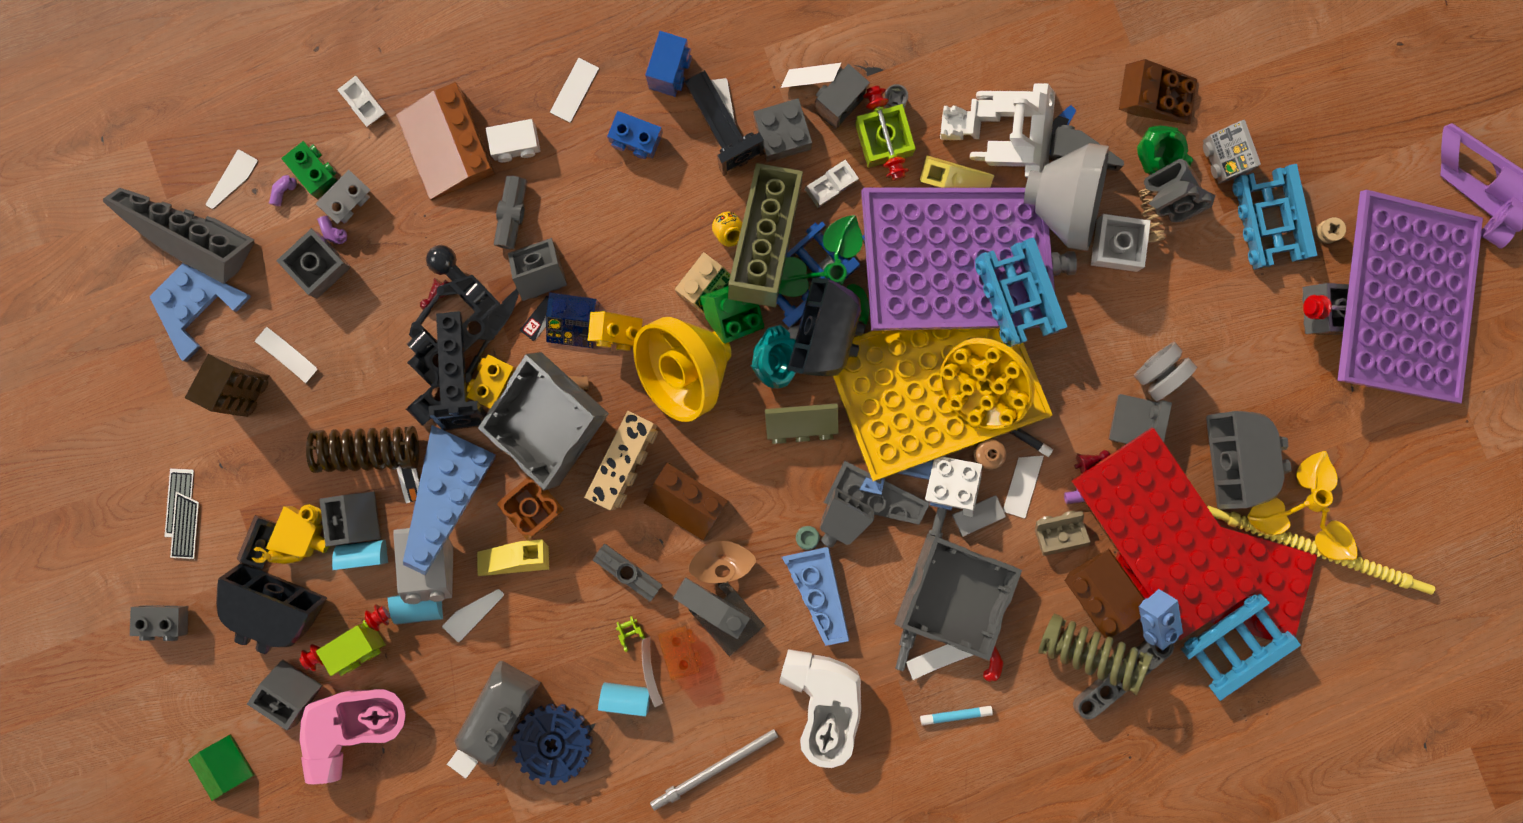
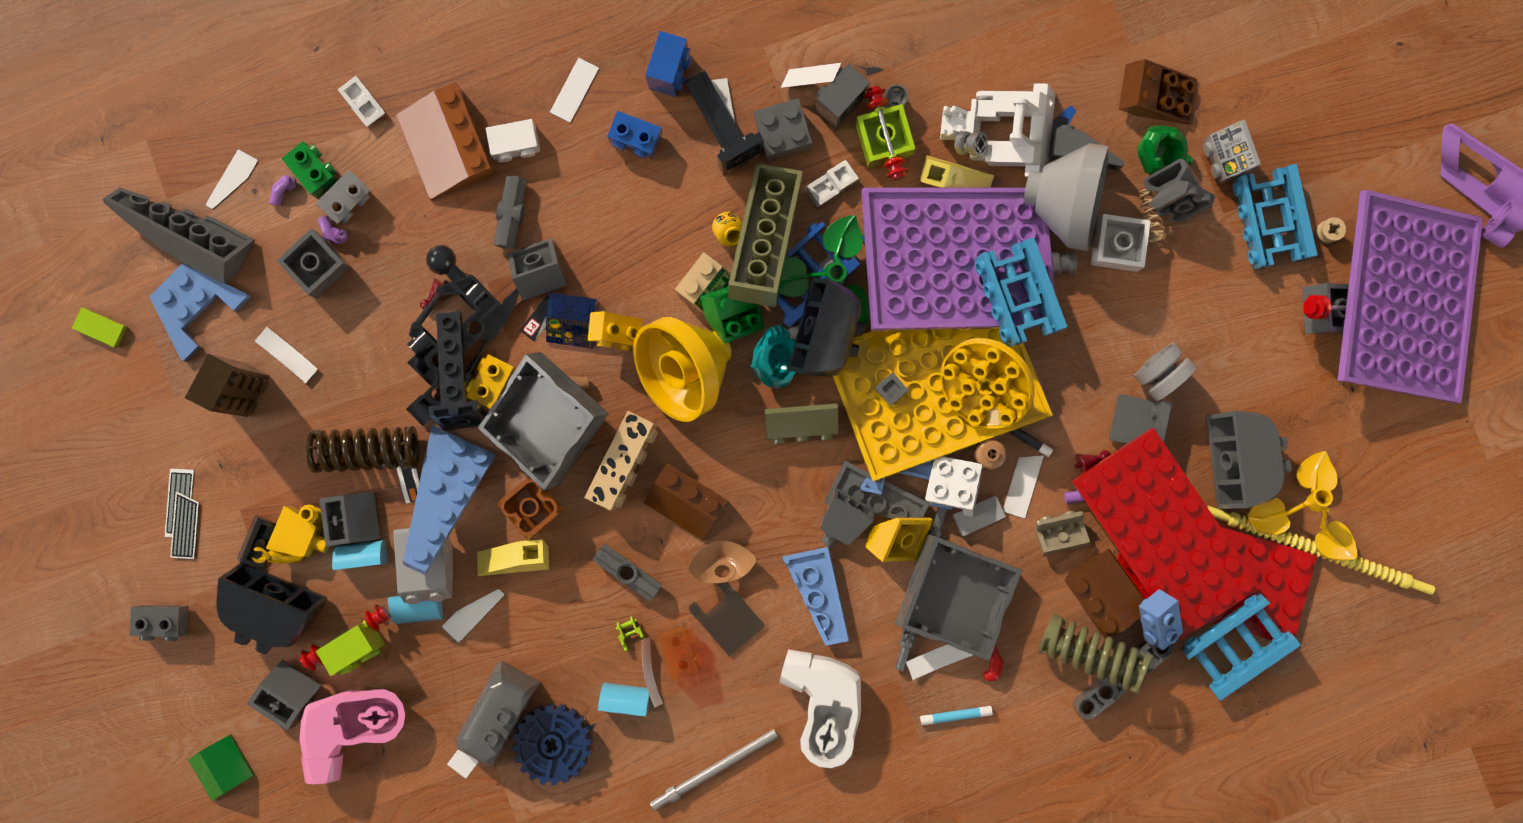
dark grey slope [673,577,750,639] -> none
sand green tile [796,526,820,550] -> none
none -> lime tile [72,307,127,348]
none -> yellow slope [865,518,933,562]
none -> dark grey plate [874,372,909,407]
none -> flat silver wheel [954,131,988,156]

